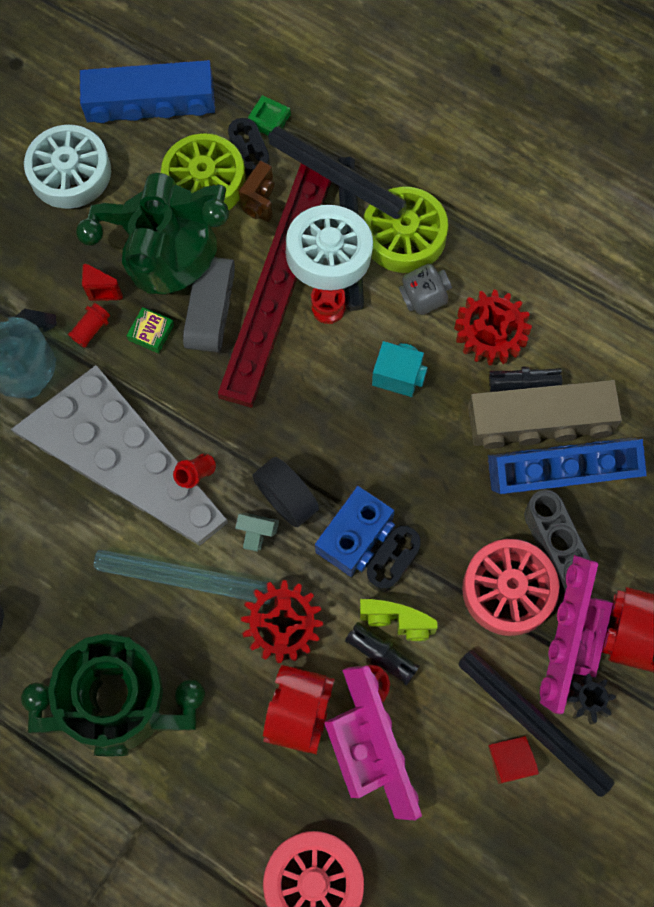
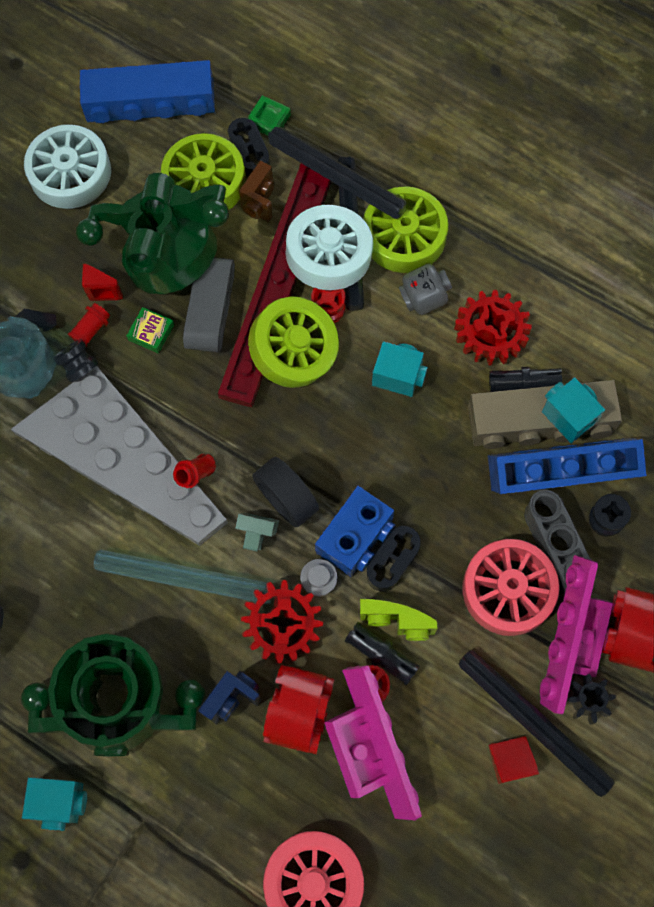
none -> teal brick [22,777,87,831]
none -> black wheel [53,339,98,382]
none -> dark blue bracket [198,671,261,725]
none -> lime wheel [248,296,339,388]
none -> light grey plate [300,559,337,597]
none -> teal brick [542,378,606,444]
none -> black wheel [588,494,631,537]

